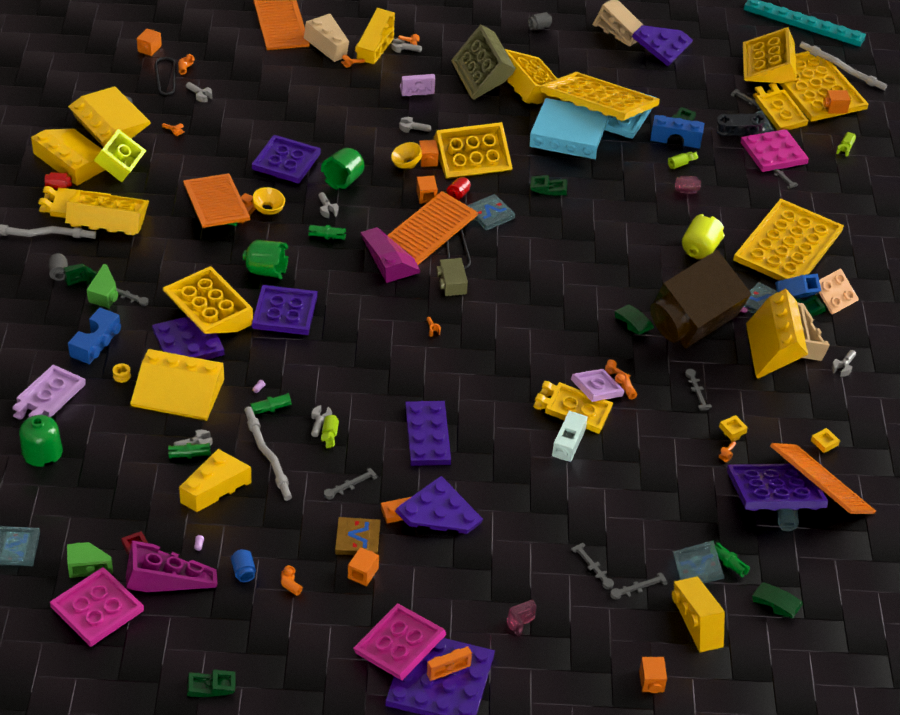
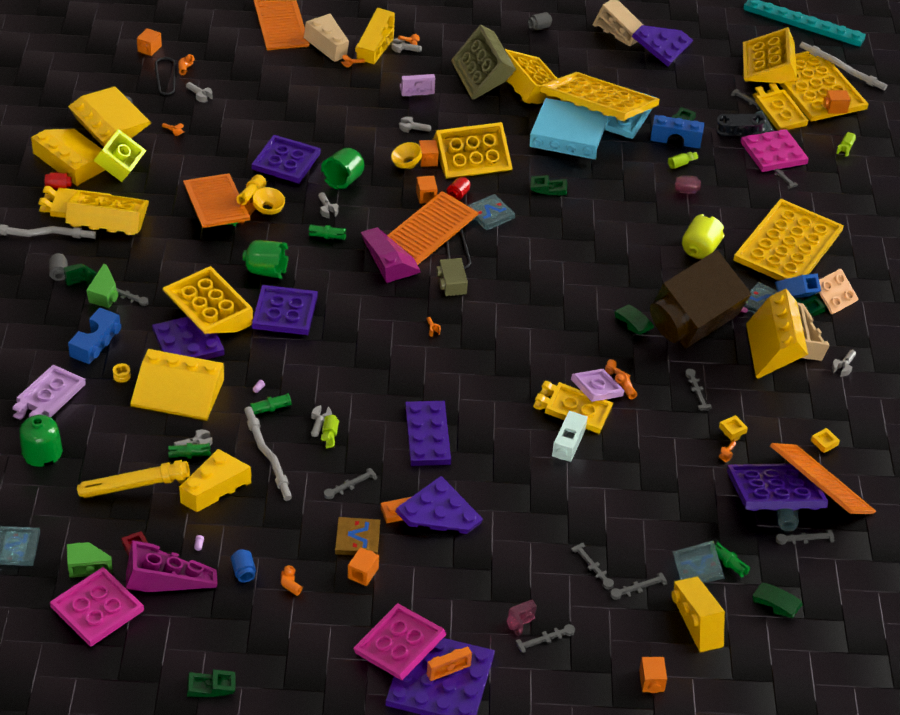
none -> yellow cylinder [77,460,190,498]
none -> yellow pin [236,175,266,205]
none -> dark grey piece [516,624,575,653]
none -> dark grey piece [776,530,835,545]

